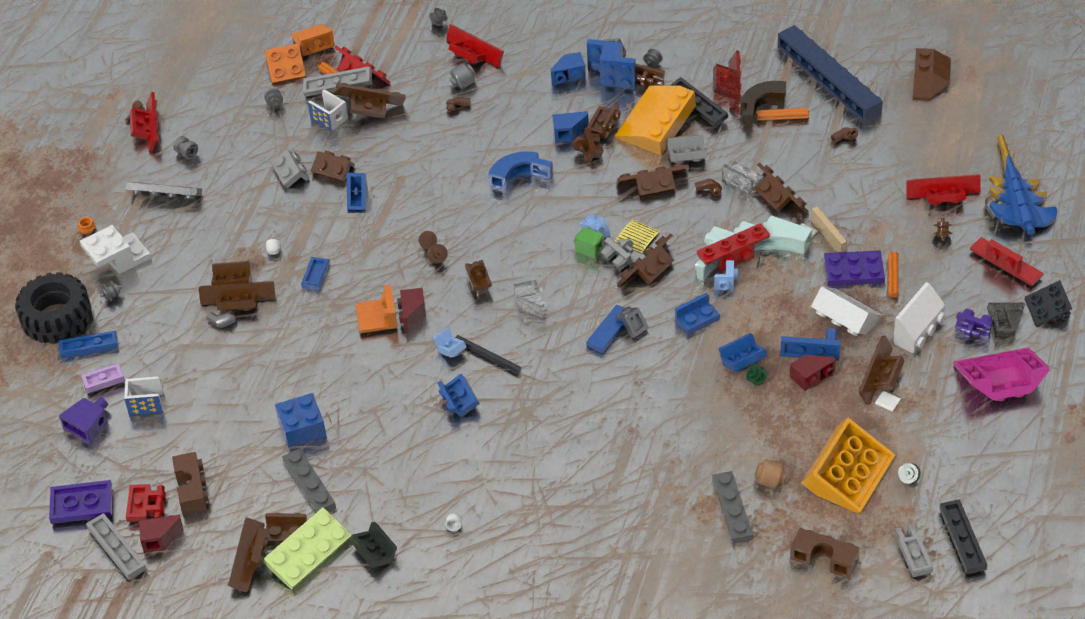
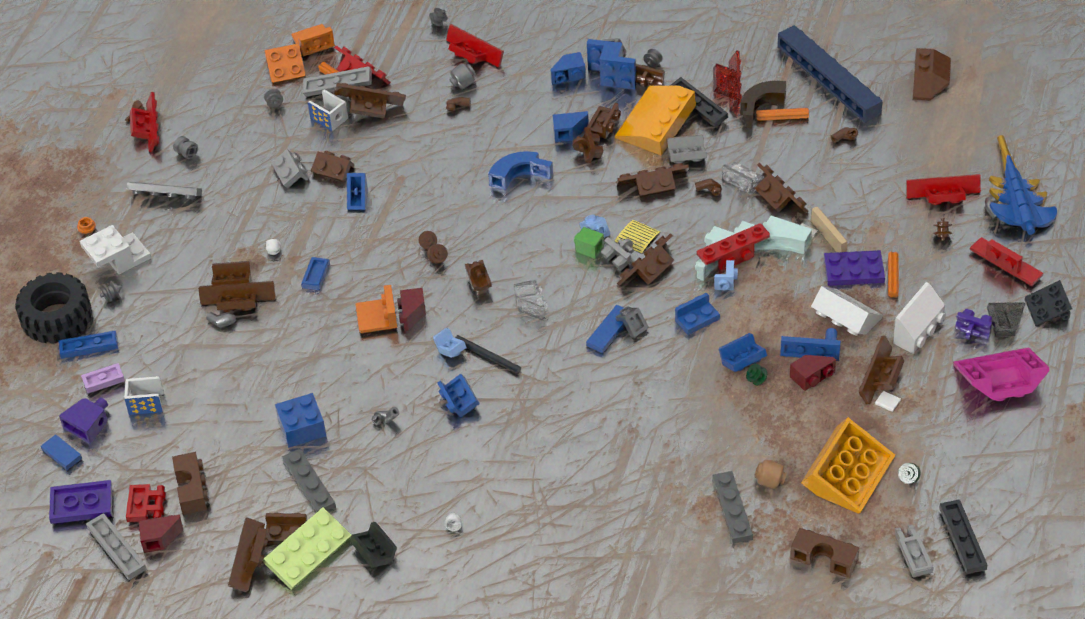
none -> blue tile [41,434,82,470]
none -> flat silver arm [372,407,399,425]

